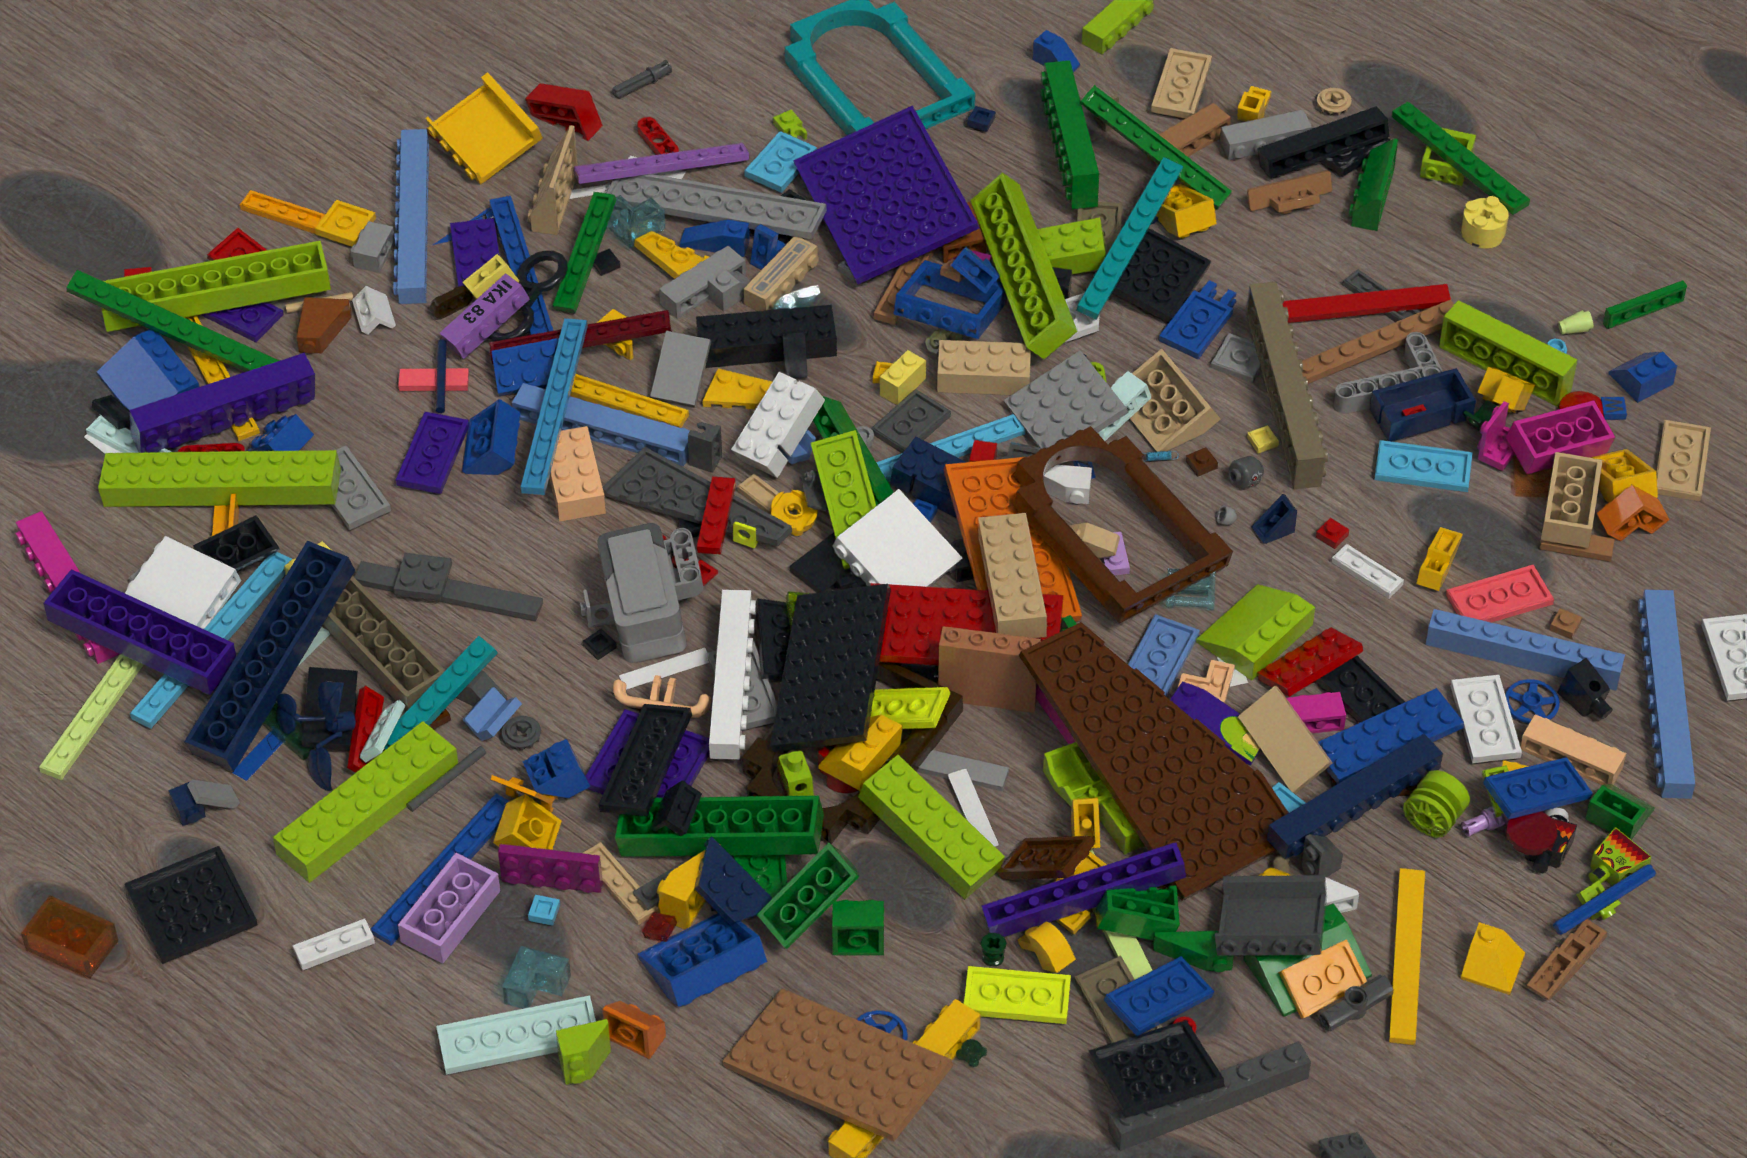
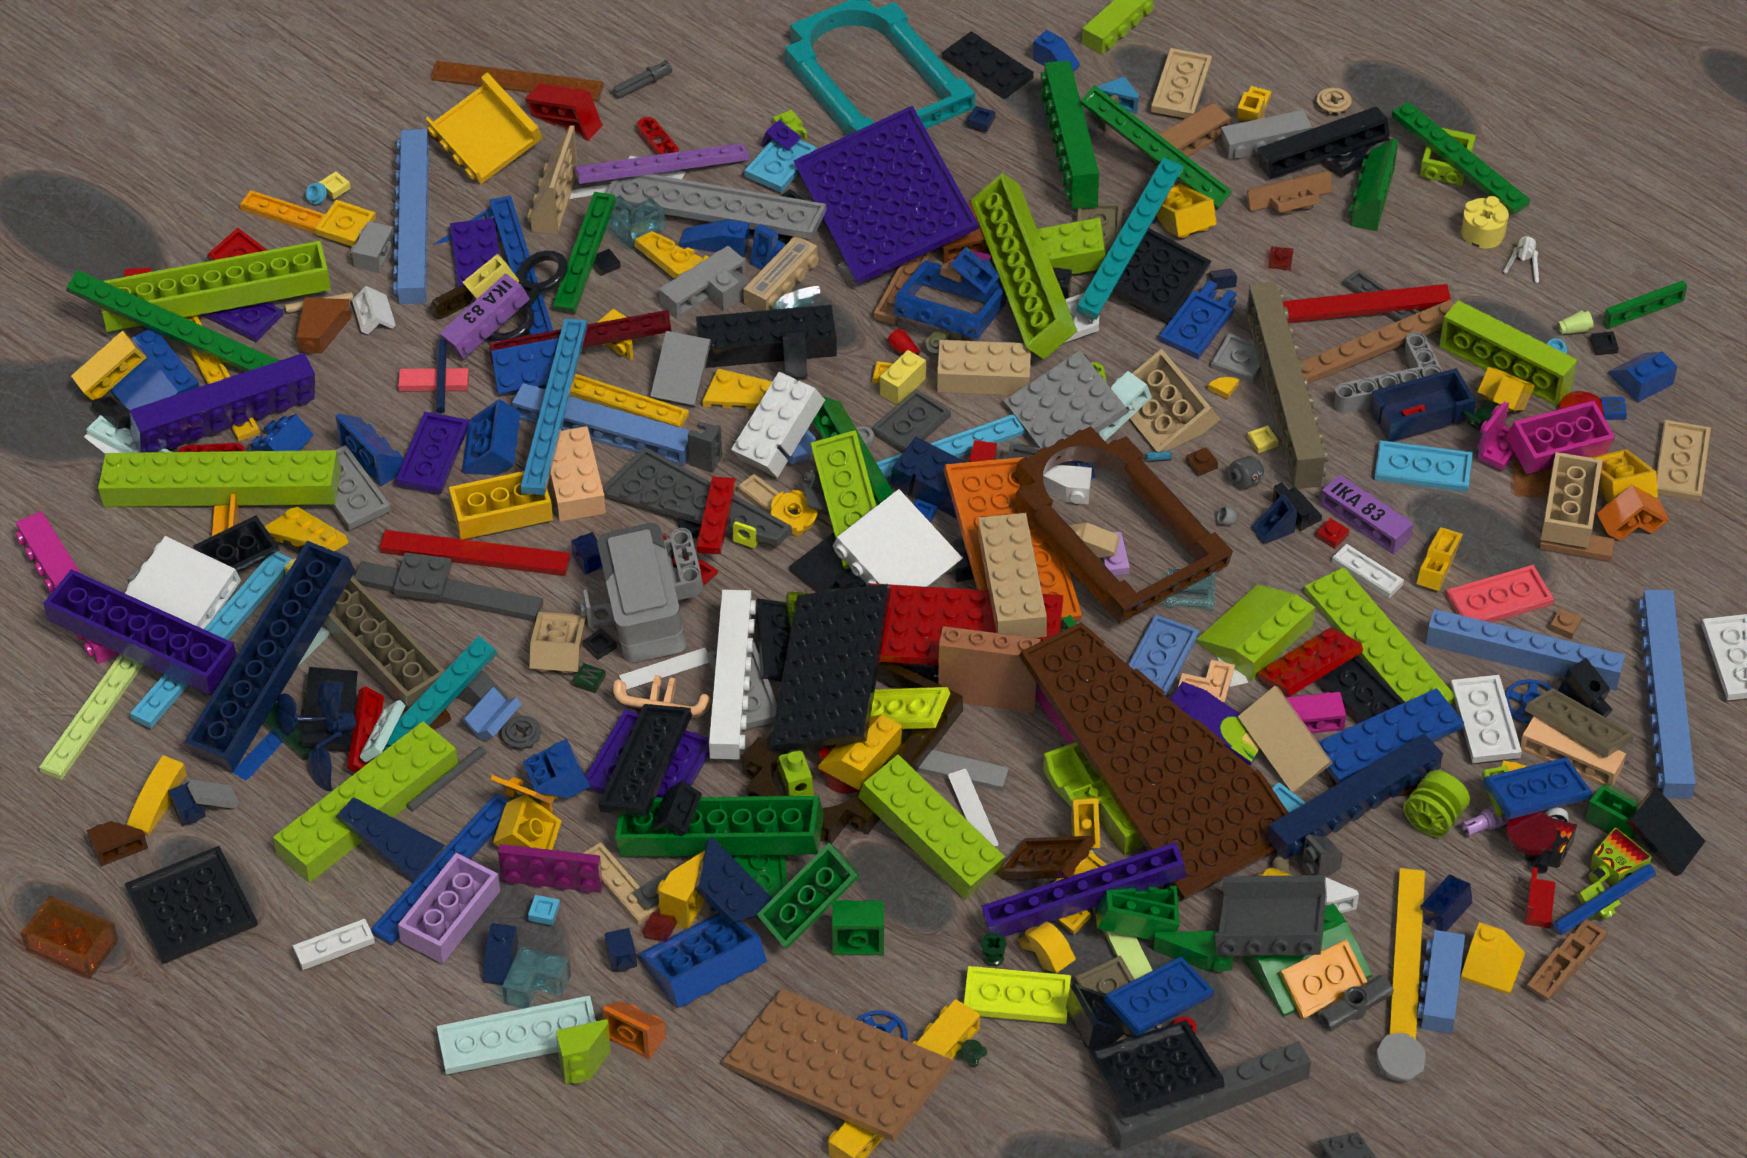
none -> yellow brick [71,331,147,400]
none -> reddish brown slope [87,821,148,867]
none -> yellow slope [127,755,187,836]
none -> yellow wing [265,506,349,551]
none -> medium azure plate [306,183,327,205]
none -> light yellow plate [319,171,351,199]
none -> blue slope [335,413,403,487]
none -> dark blue wing [336,797,445,883]
none -> red tile [379,530,571,576]
none -> clear orange tile [431,60,604,102]
none -> yellow brick [449,471,553,539]
none -> dark blue slope [483,923,519,986]
none -> tan slope [529,612,586,674]
none -> clear blue brick [571,532,603,575]
none -> dark green tile [573,663,606,693]
none -> dark blue brick [604,928,637,972]
none -> dark purple bracket [761,120,801,151]
none -> red cone [887,328,920,356]
none -> black plate [942,31,1034,100]
none -> black slope [1066,983,1125,1050]
none -> dark azure slope [1097,77,1139,114]
none -> yellow tile [1208,377,1239,399]
none -> dark blue slope [1209,268,1237,290]
none -> clear red plate [1268,246,1293,271]
none -> black panel [1272,482,1322,531]
none -> lime plate [1304,567,1455,705]
none -> medium lavender brick [1320,475,1413,555]
none -> light grey hat [1376,1033,1425,1082]
none -> medium blue brick [1417,930,1465,1034]
none -> clear blue hinge [1420,874,1473,932]
none -> white plant [1503,236,1539,283]
none -> dark tan tile [1525,688,1634,757]
none -> red panel [1525,867,1556,929]
none -> black tile [1590,331,1619,355]
none -> black tile [1626,787,1705,876]

